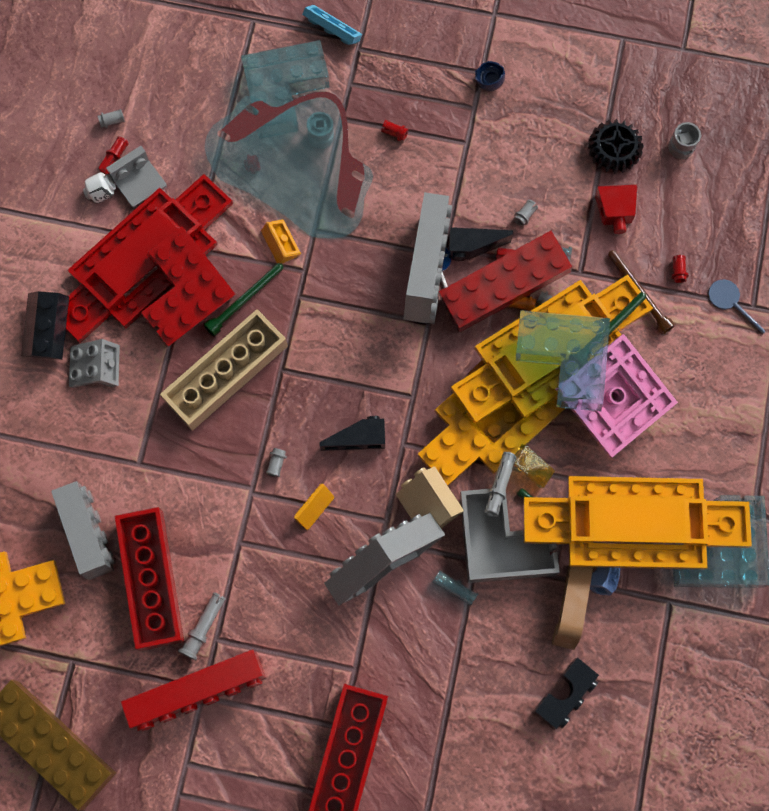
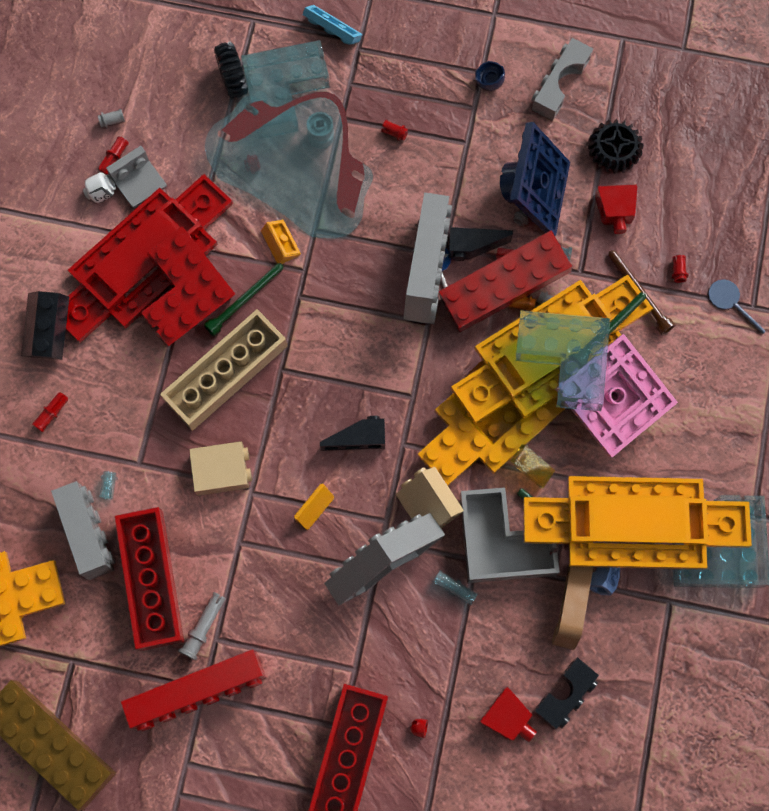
light grey bracket [69,339,120,388] -> none
light grey pin [266,448,287,477] -> none
light grey pin [484,452,516,517] -> none
light grey wheel [668,122,701,159] -> none
none -> red axle [32,392,68,432]
none -> clear light blue pin [99,471,118,500]
none -> tan brick [190,441,252,496]
none -> black gear [214,42,248,98]
none -> red hinge [410,718,428,738]
none -> red torso [479,687,537,743]
none -> dark blue piece [500,122,570,236]
none -> light grey arch [531,38,593,121]

